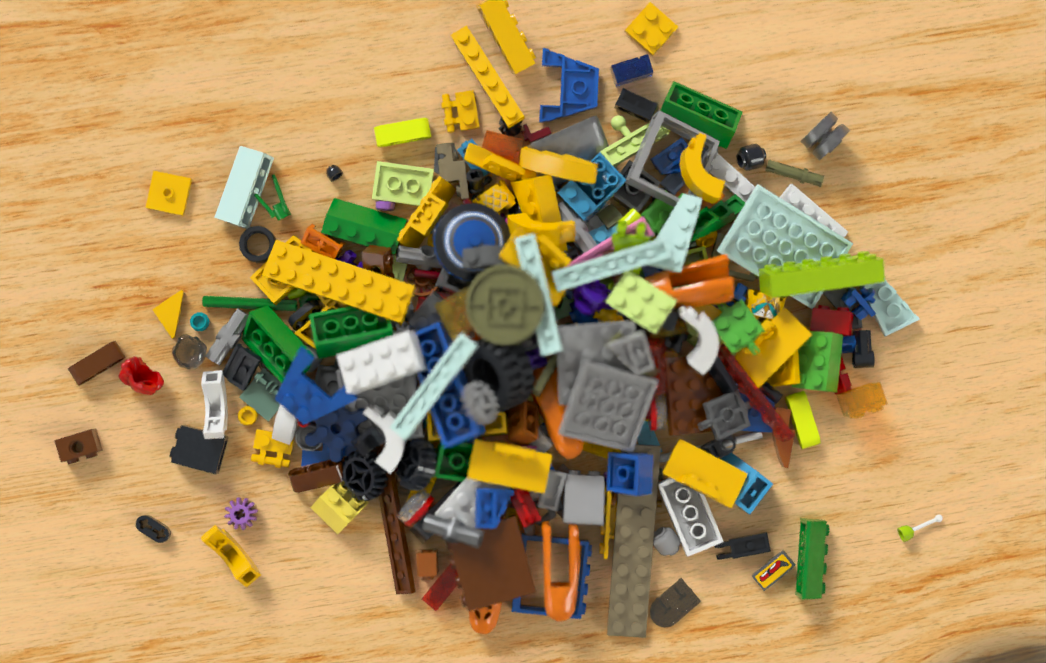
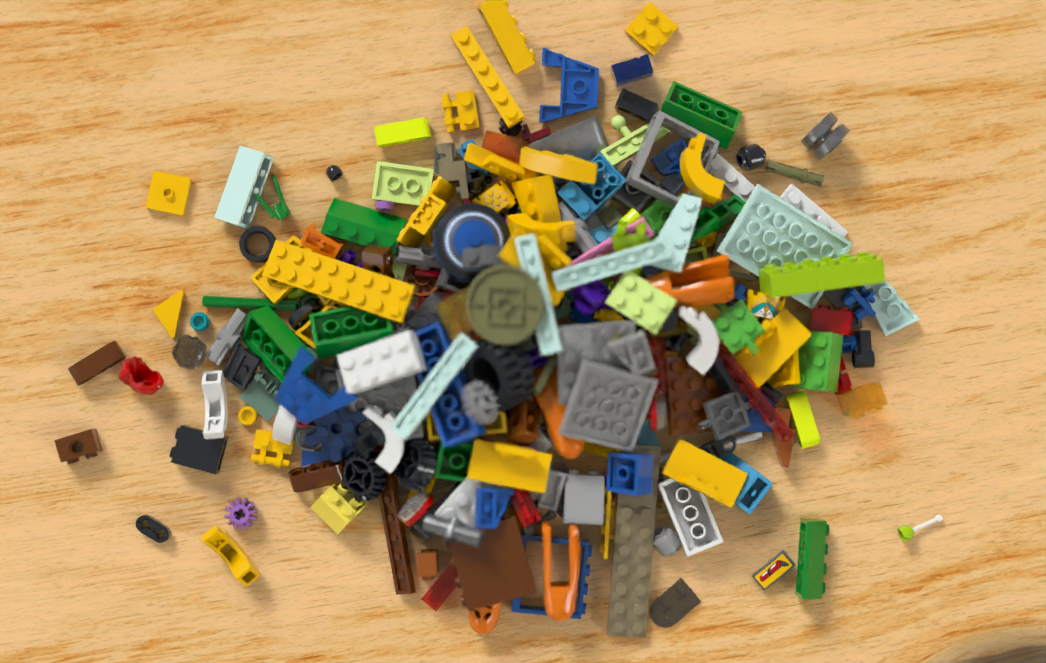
black hinge [714,532,771,560] -> none

